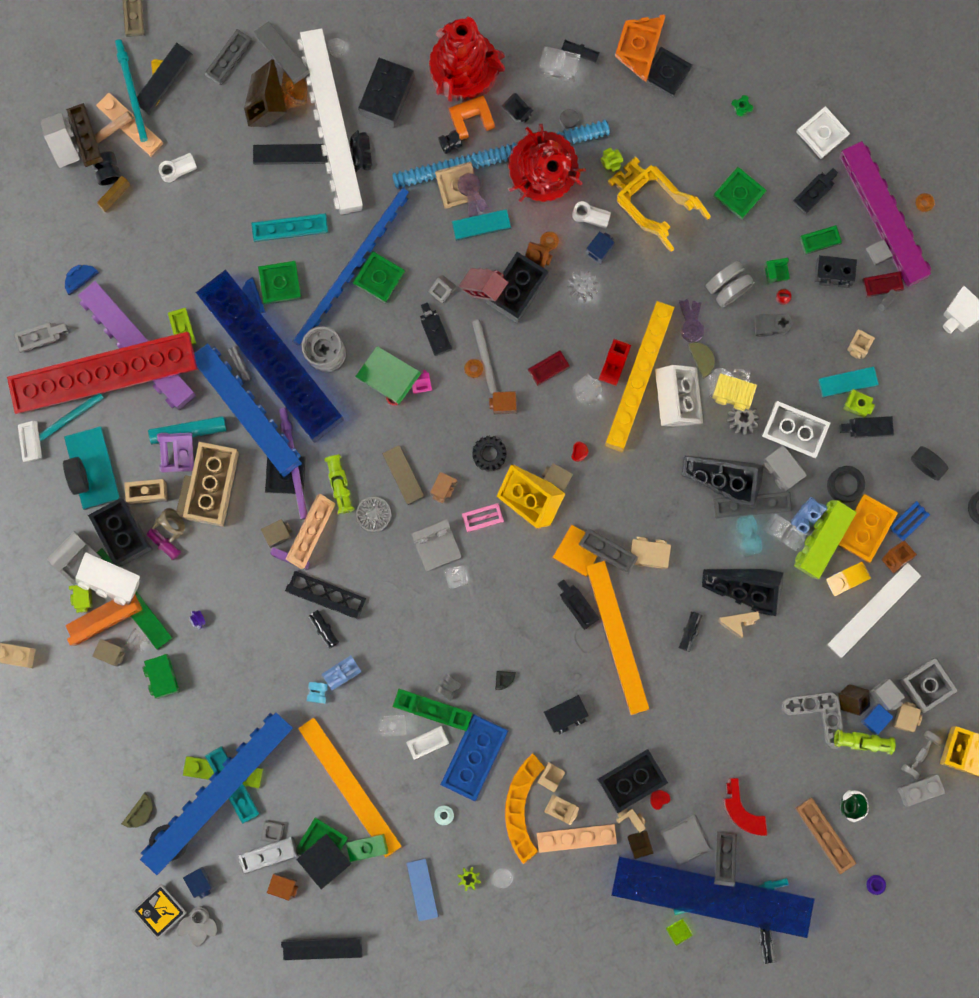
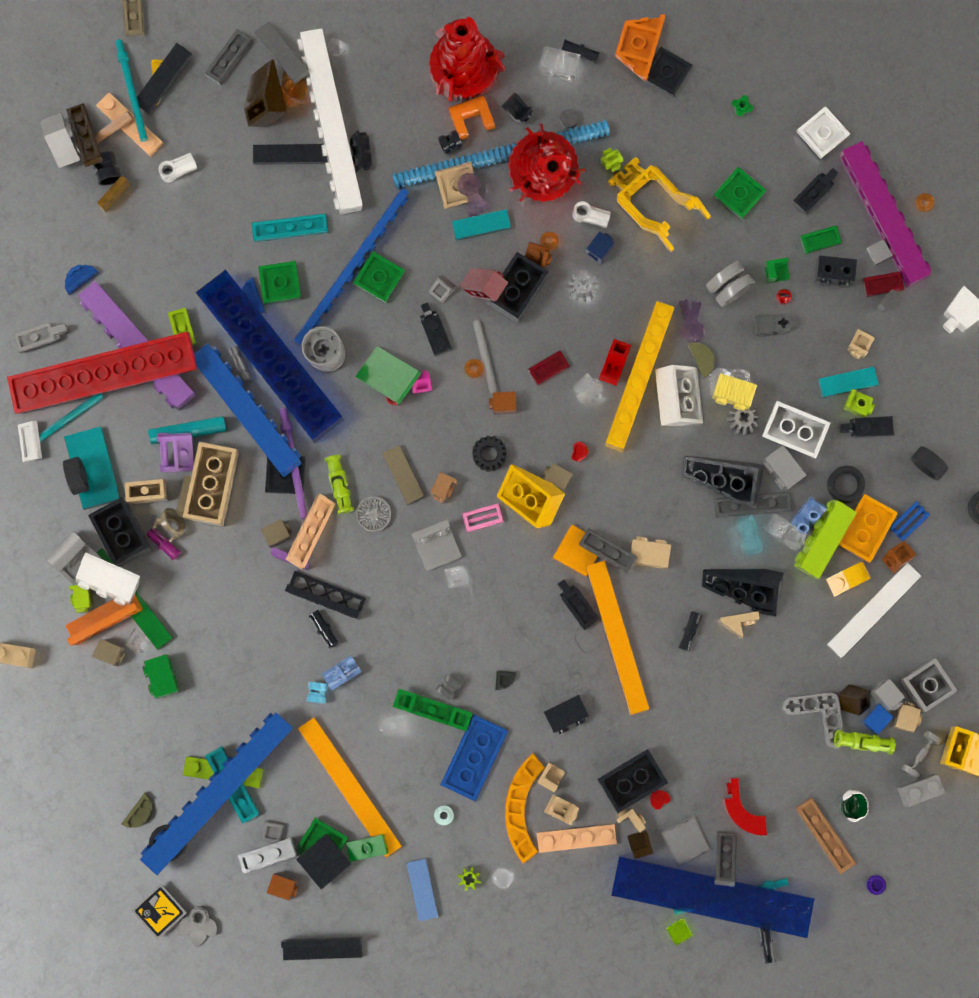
dark blue brick [183,867,214,899] -> none
dark purple plate [189,610,206,629] -> none
black brick [358,57,415,128] -> none
white tile [406,726,450,760] -> none

